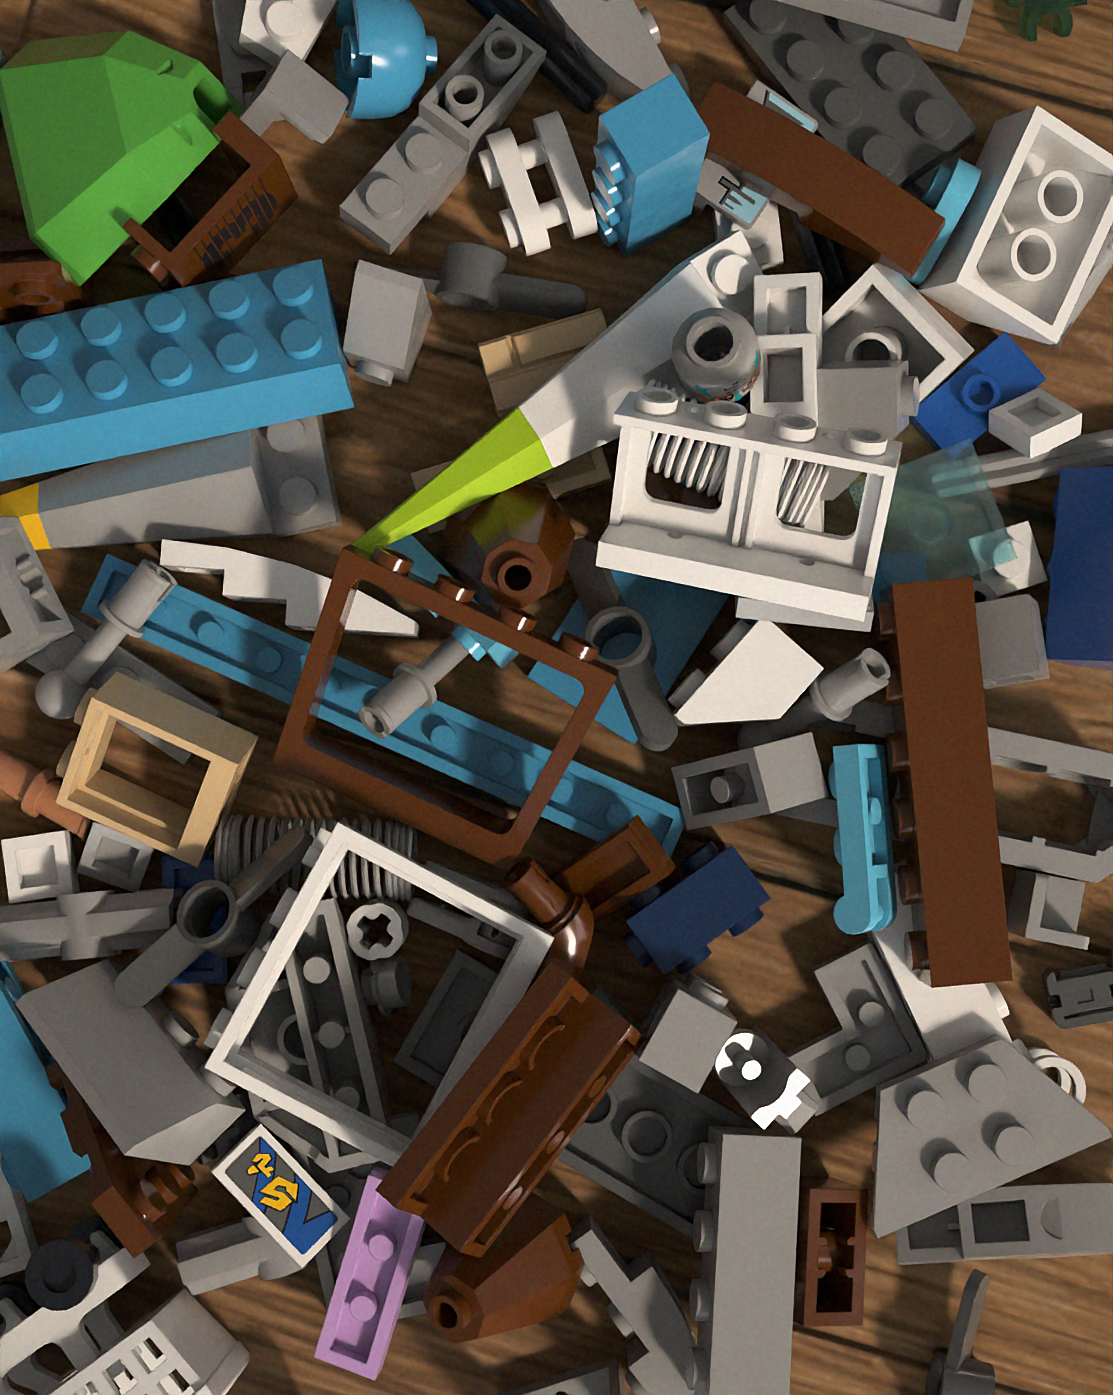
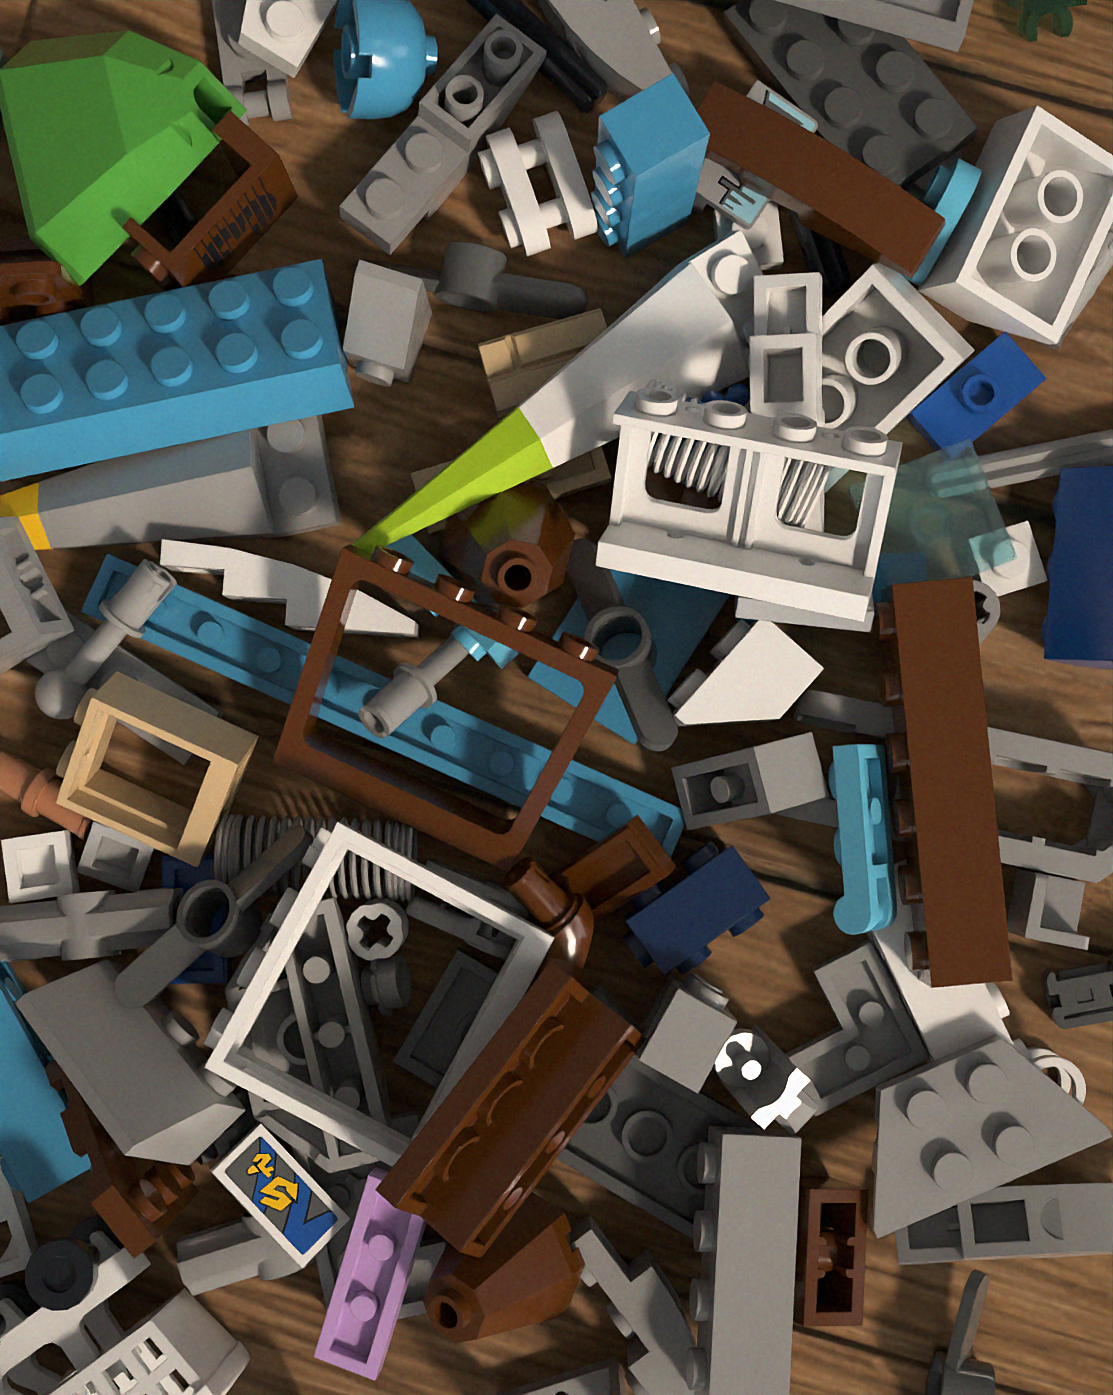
light grey panel [239,49,351,144] -> none
light grey head [671,308,761,403] -> none
light grey pin [737,648,890,750] -> none
light grey slope [817,359,920,500] -> none
light grey panel [975,594,1050,689] -> none
white plate [988,388,1082,459] -> none

